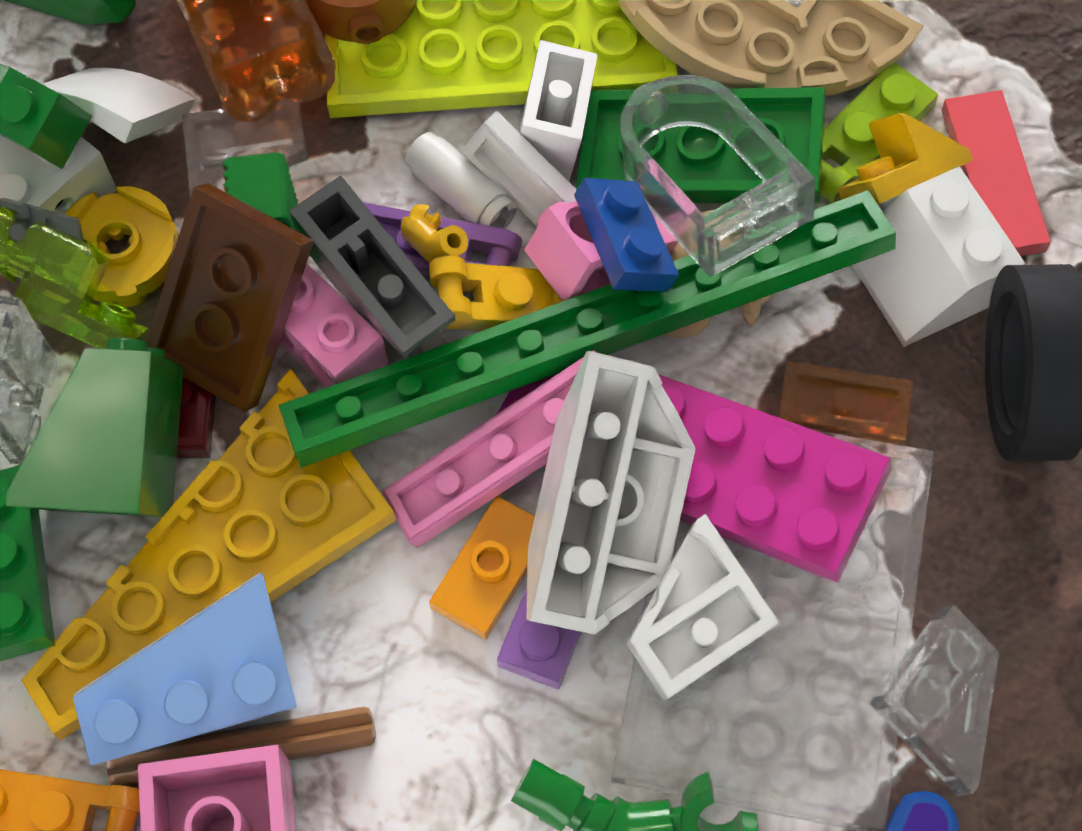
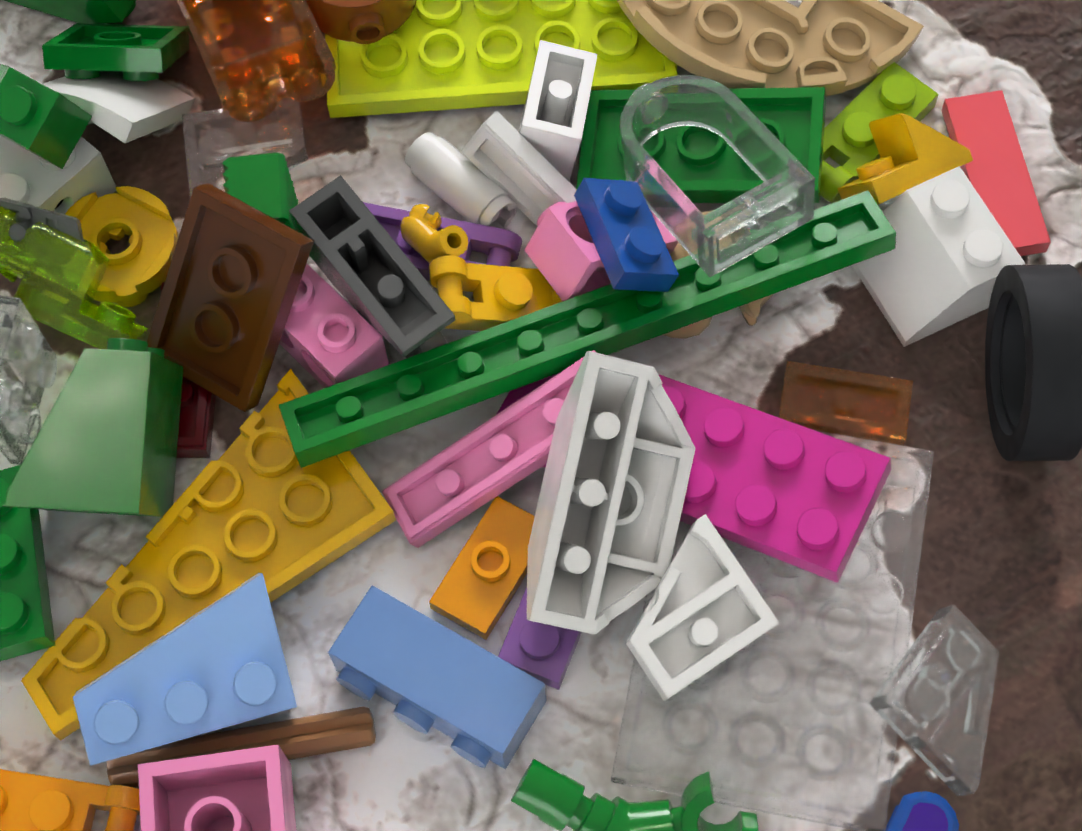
none -> green plate [42,23,189,81]
none -> medium blue brick [328,585,546,770]

